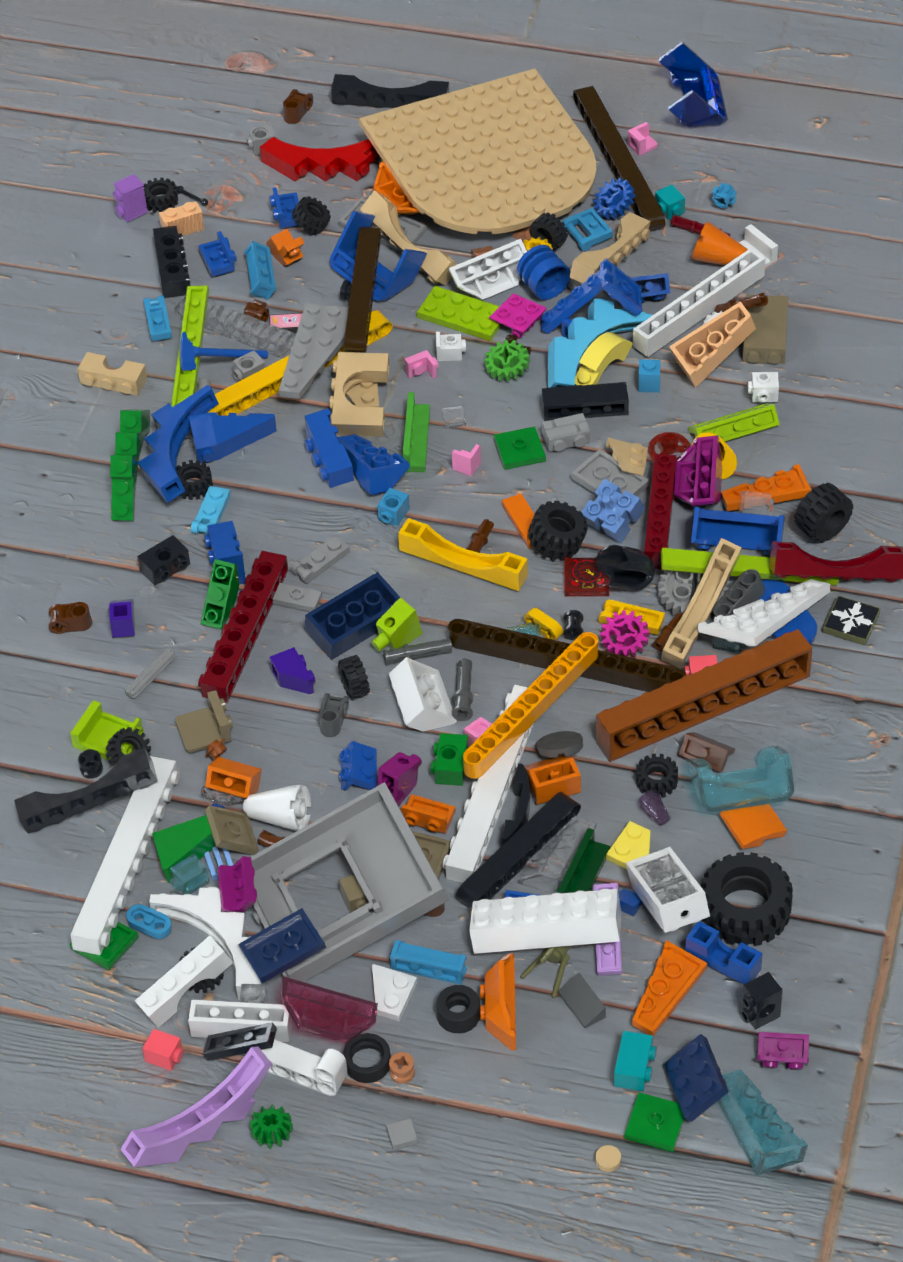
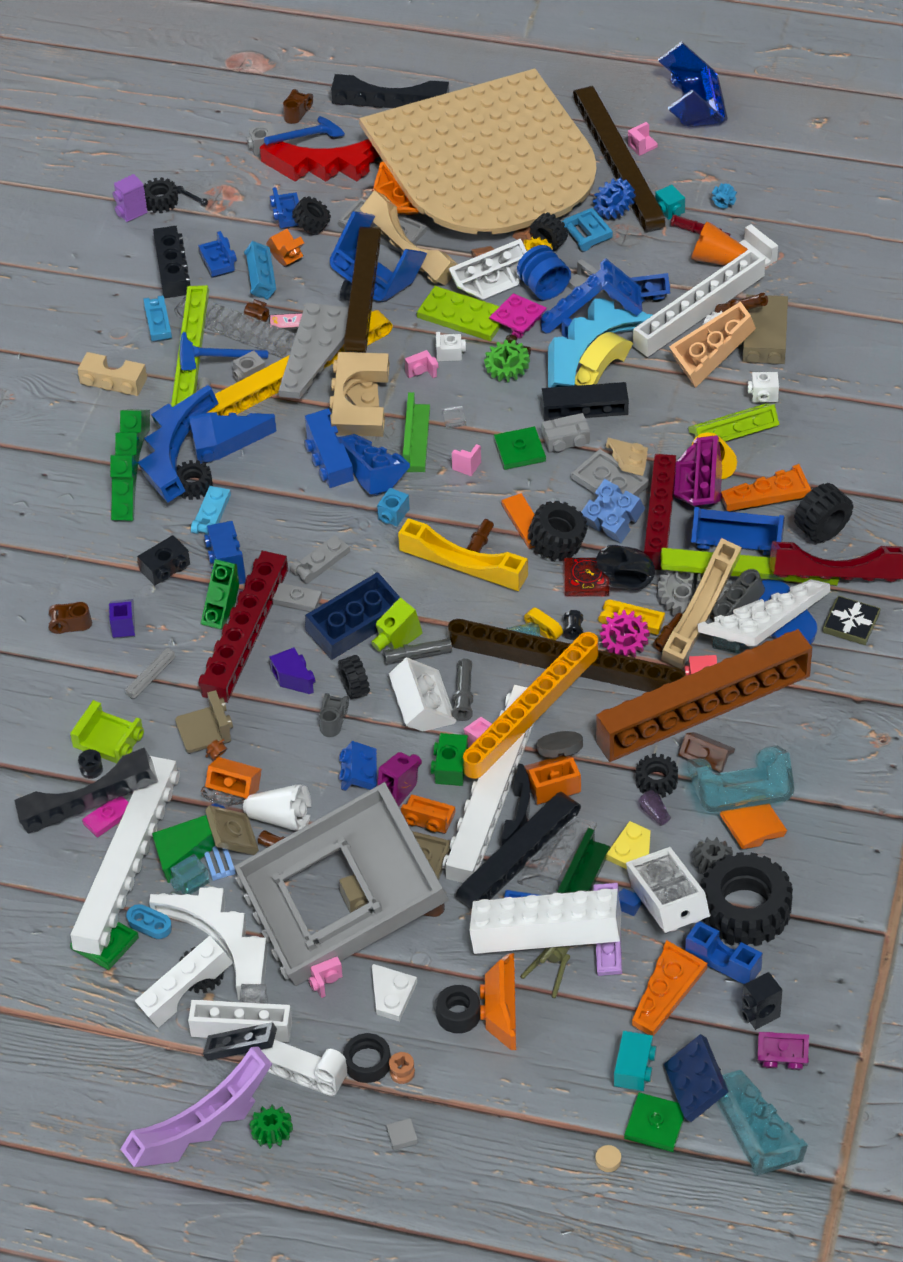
black tyre [106,727,151,764] -> none
coral brick [142,1029,184,1071] -> none
light nougat brick [159,201,204,236] -> none
magenta bracket [217,856,257,913] -> none
dark blue plate [238,908,326,984] -> none
clear pink wedge [280,977,378,1043] -> none
dark azure container [390,940,467,985] -> none
dark grey slope [558,973,606,1028] -> none
tan arch [570,212,651,283] -> none
dark azure brick [639,359,660,393] -> none
clear red piece [648,432,691,462] -> none
clear brick [739,491,774,515] -> none
none -> dark pink plate [82,796,129,838]
none -> blue piece [264,116,345,145]
none -> bright pink bracket [308,956,343,998]
none -> dark grey gear [693,837,733,874]

